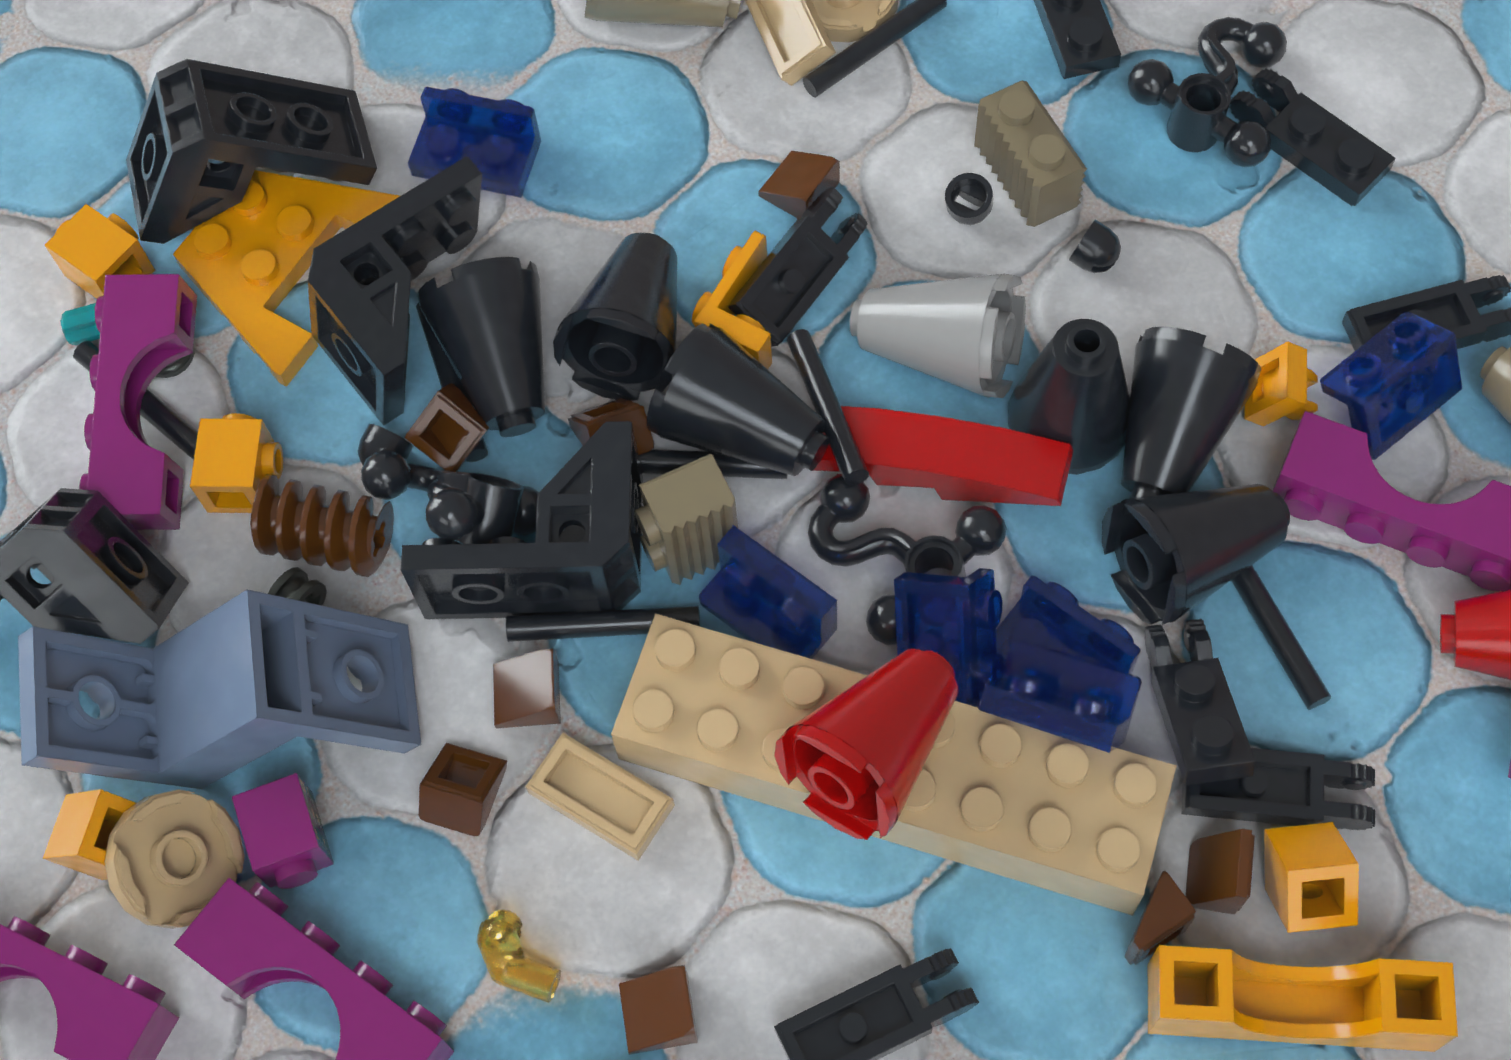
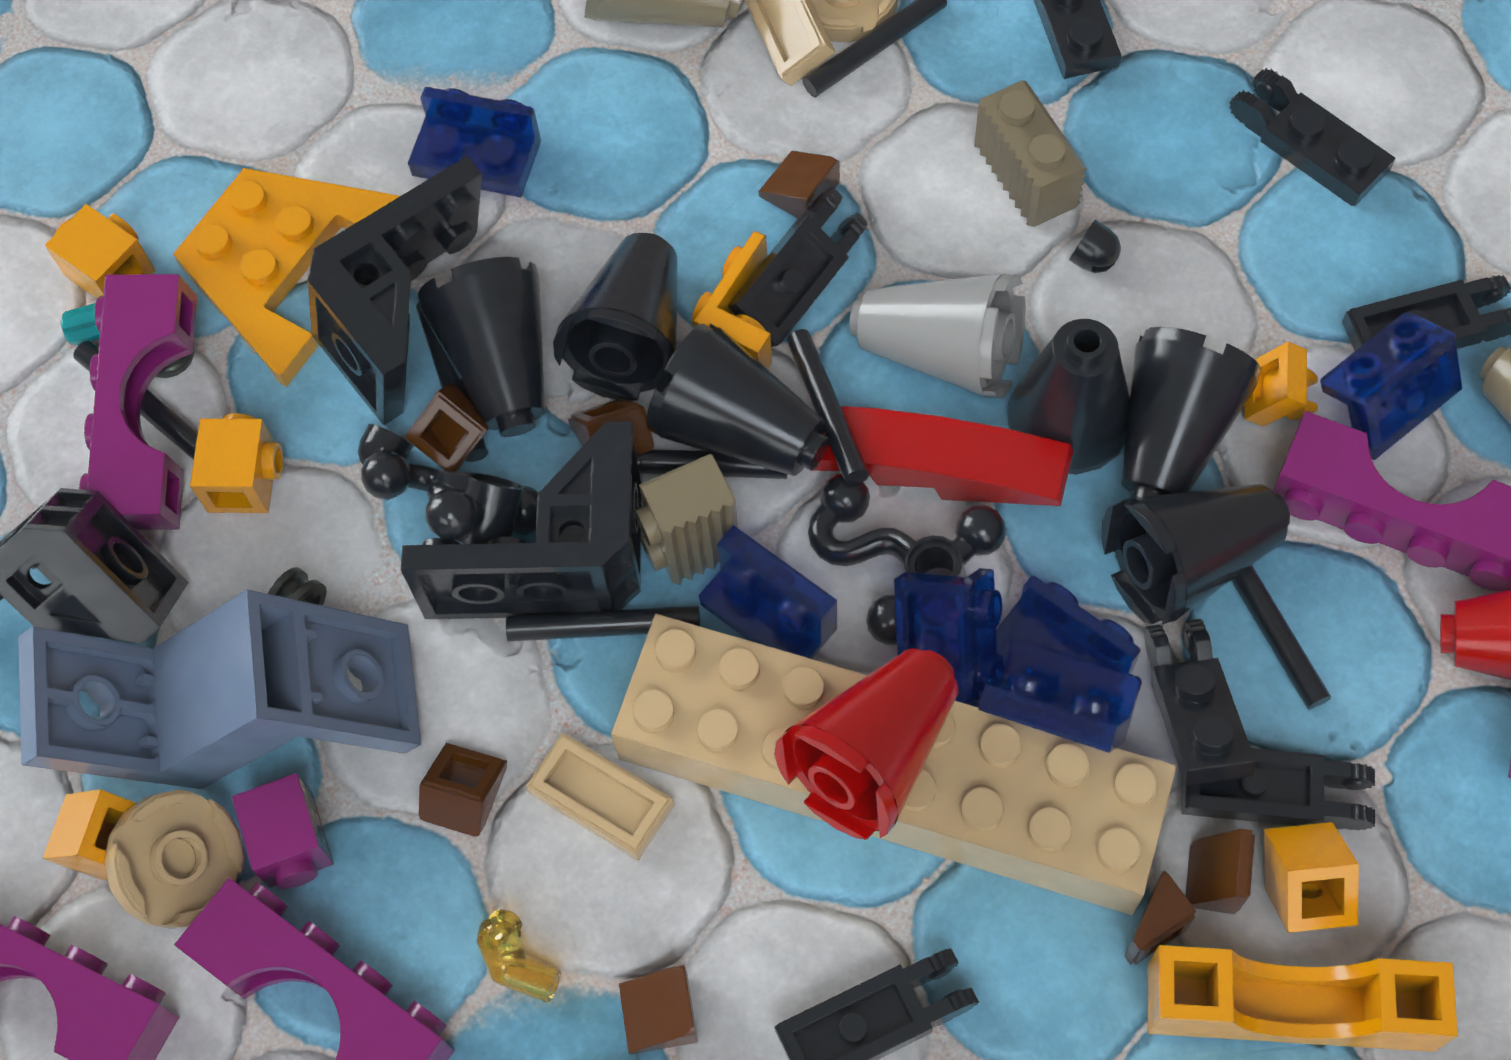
black bracket [126,59,377,244] -> none
reddish brown piece [250,474,394,577] -> none
reddish brown slope [493,648,561,729] -> none
black hinge [945,173,993,225] -> none
black piece [1128,17,1287,167] -> none

